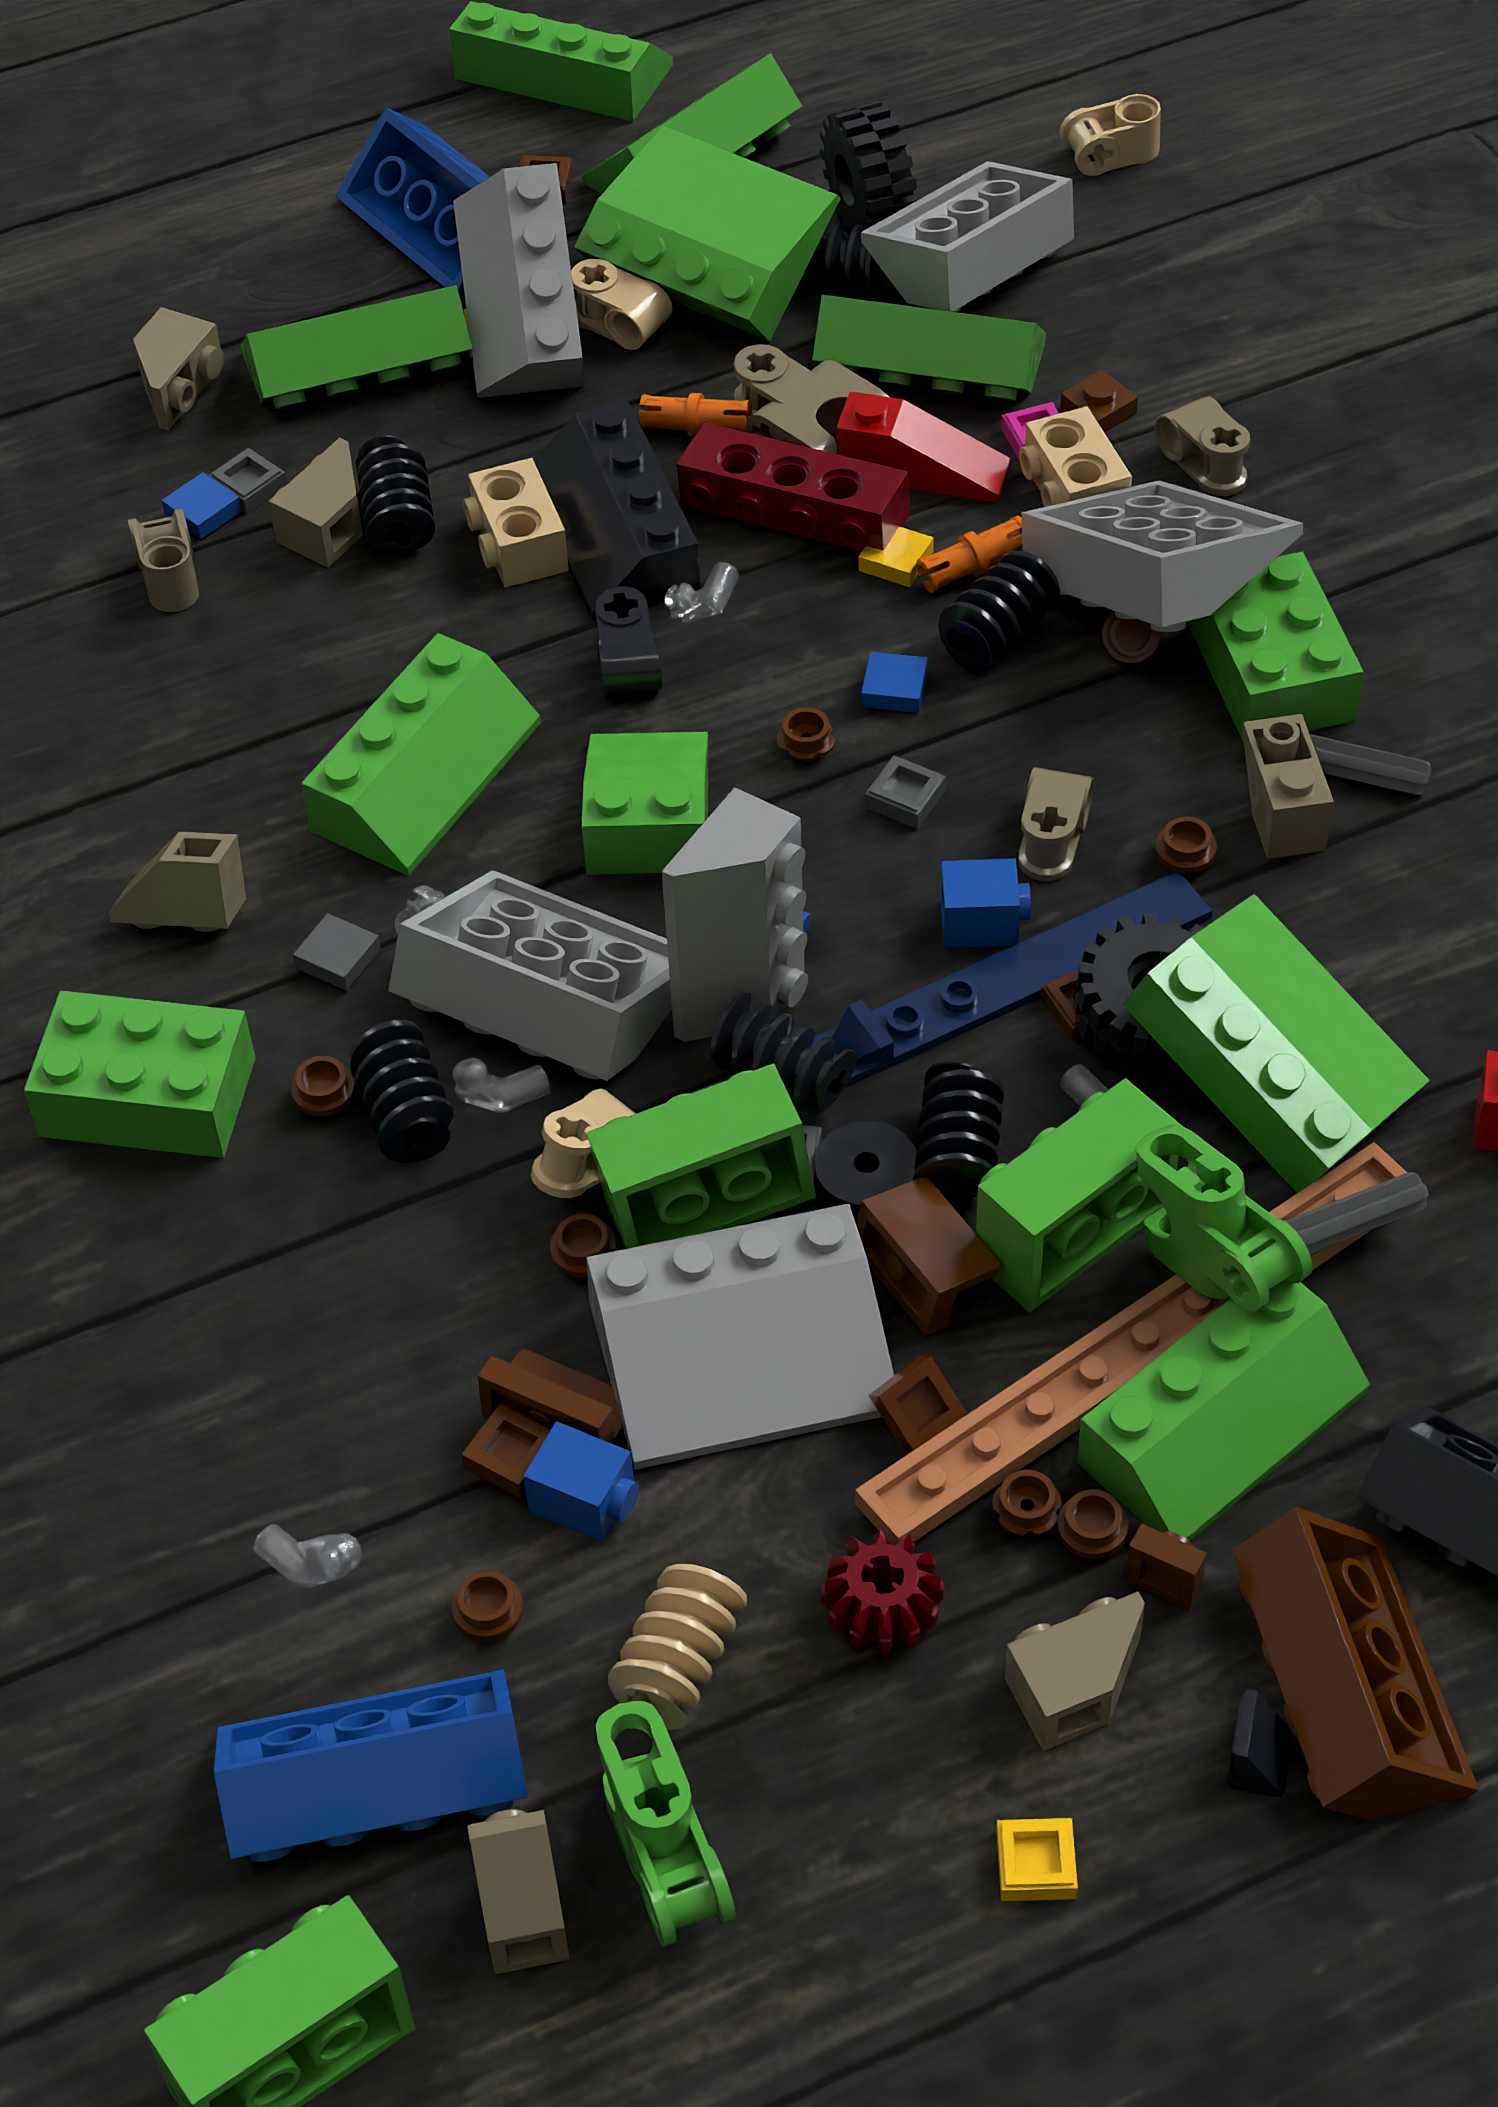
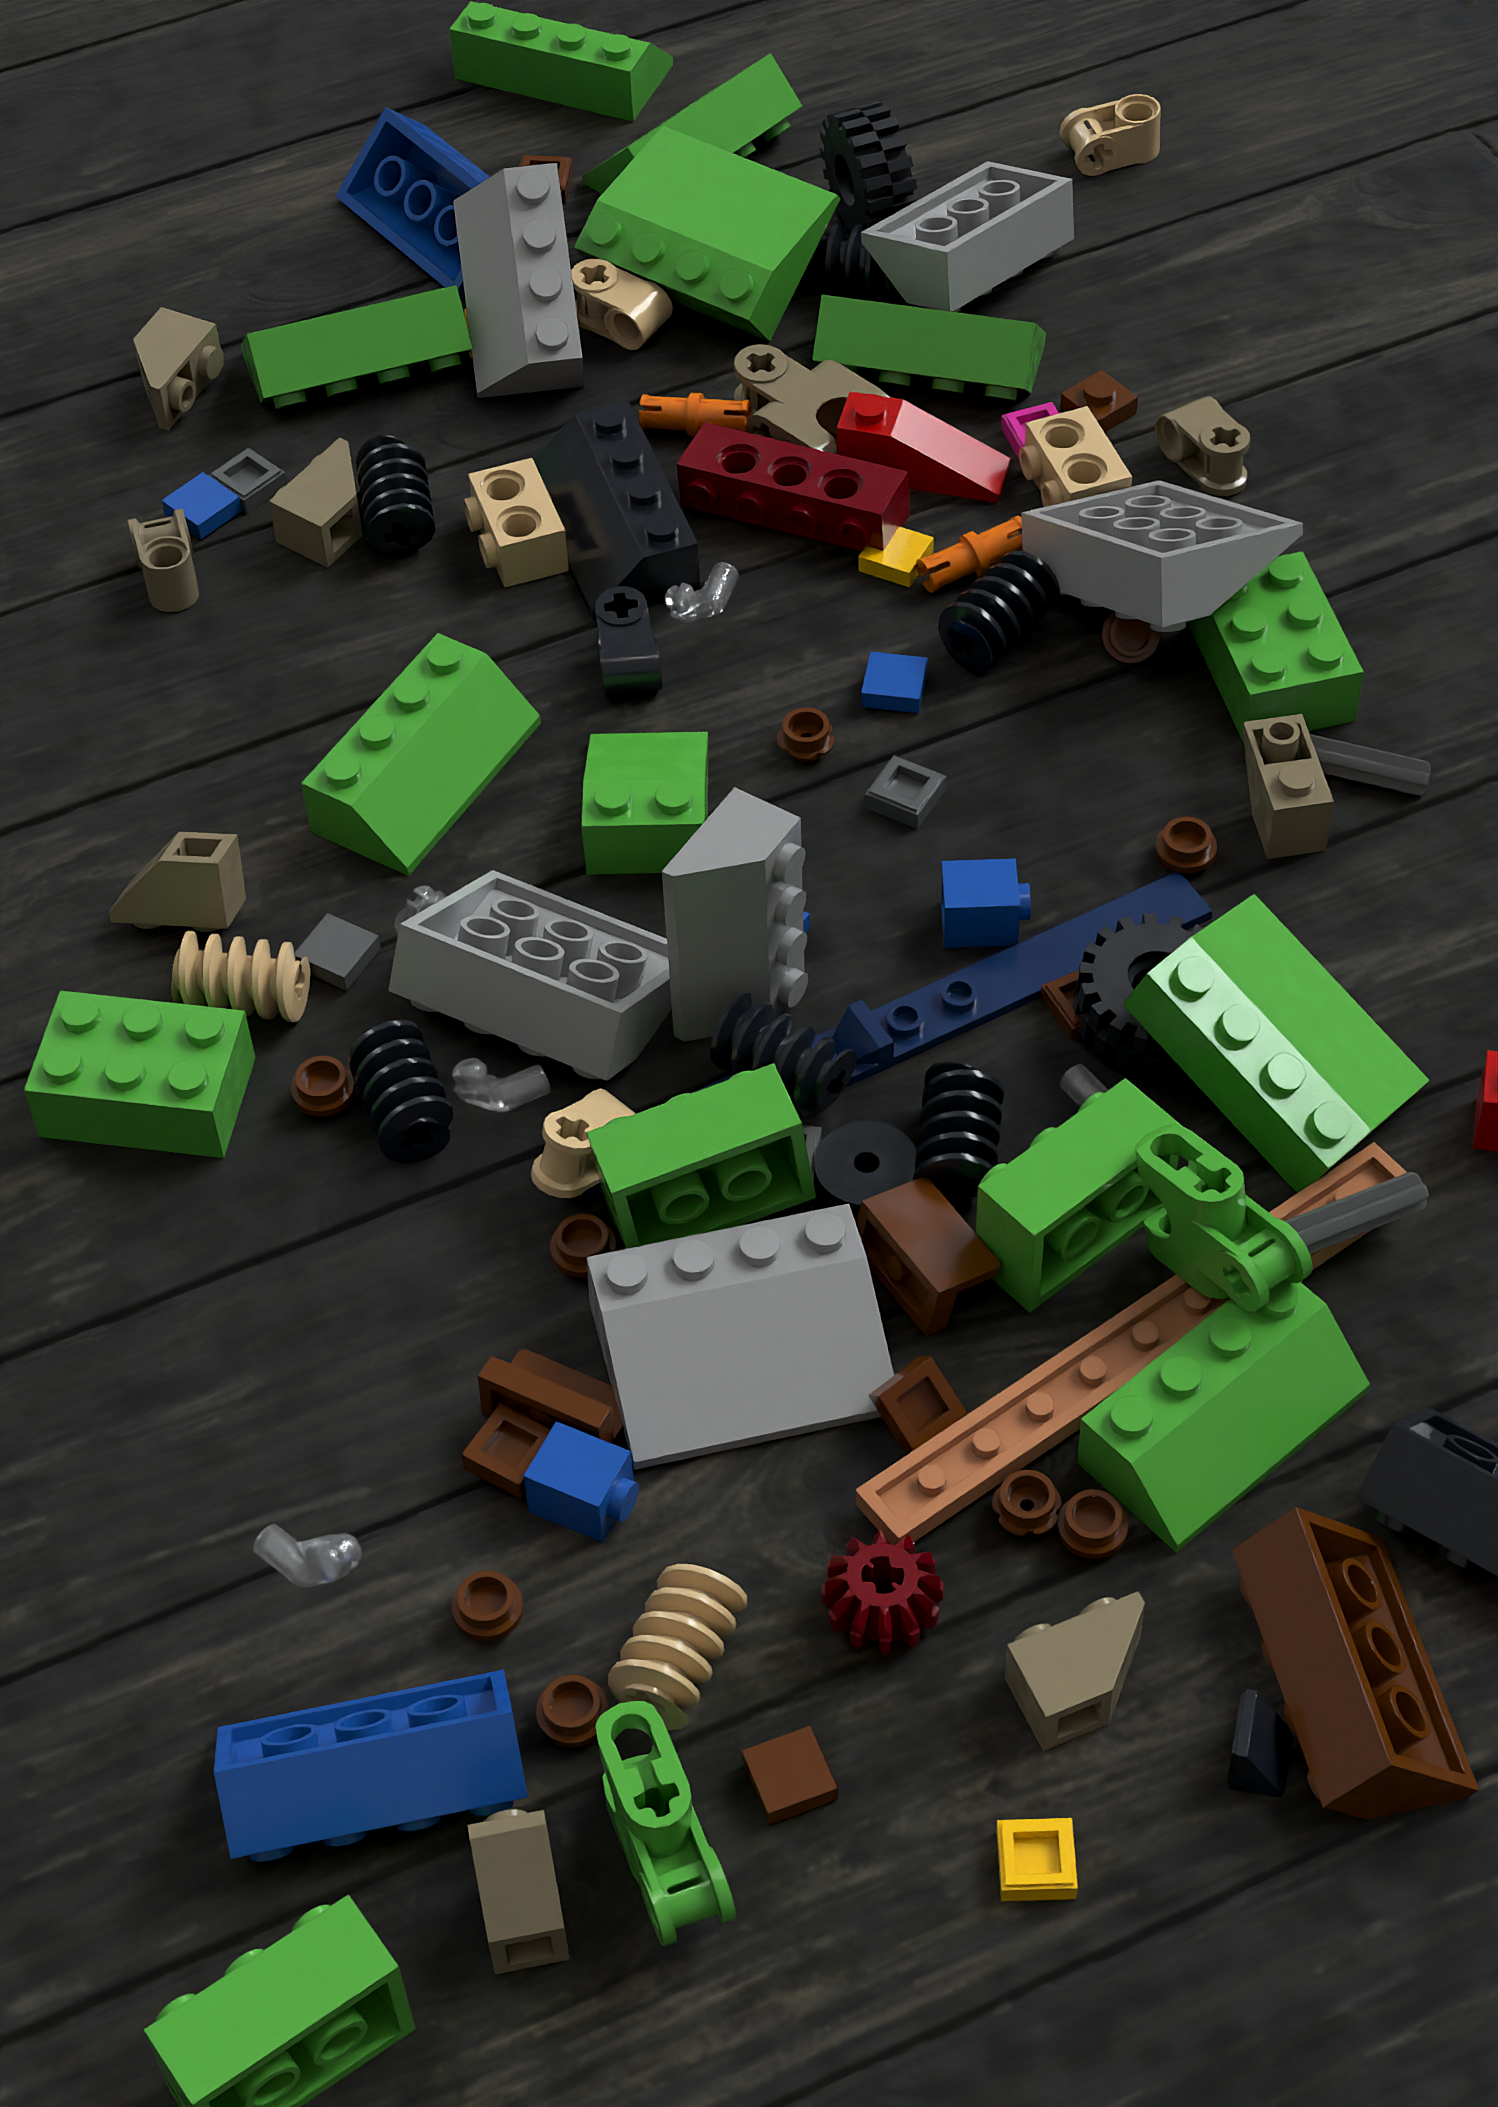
dark tan piece [1019,767,1094,882] -> none
reddish brown plate [1125,1523,1207,1611] -> none
none -> tan piece [171,931,311,1022]
none -> reddish brown plate [536,1675,609,1748]
none -> reddish brown tile [742,1726,838,1825]

